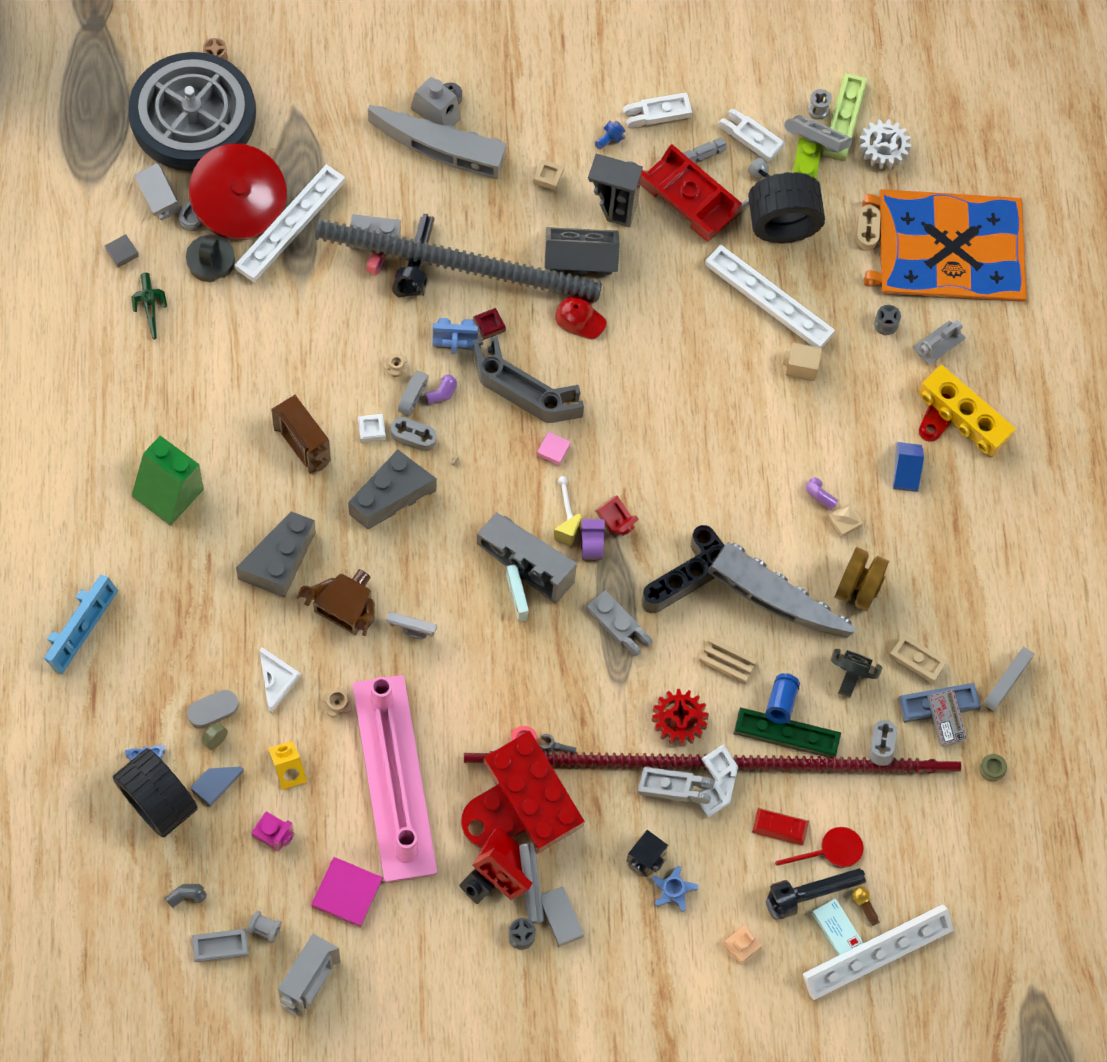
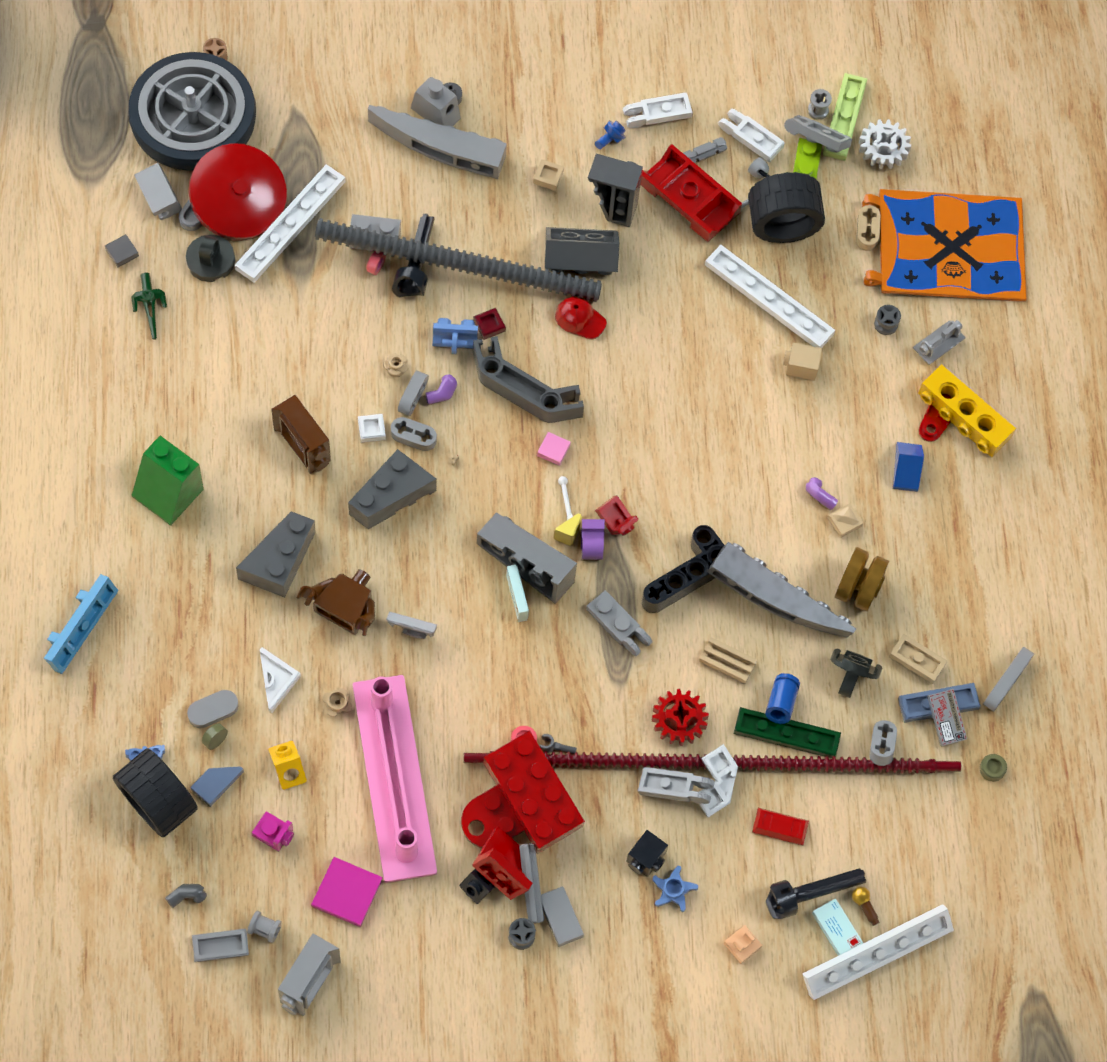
red piece [775,827,864,867] -> none

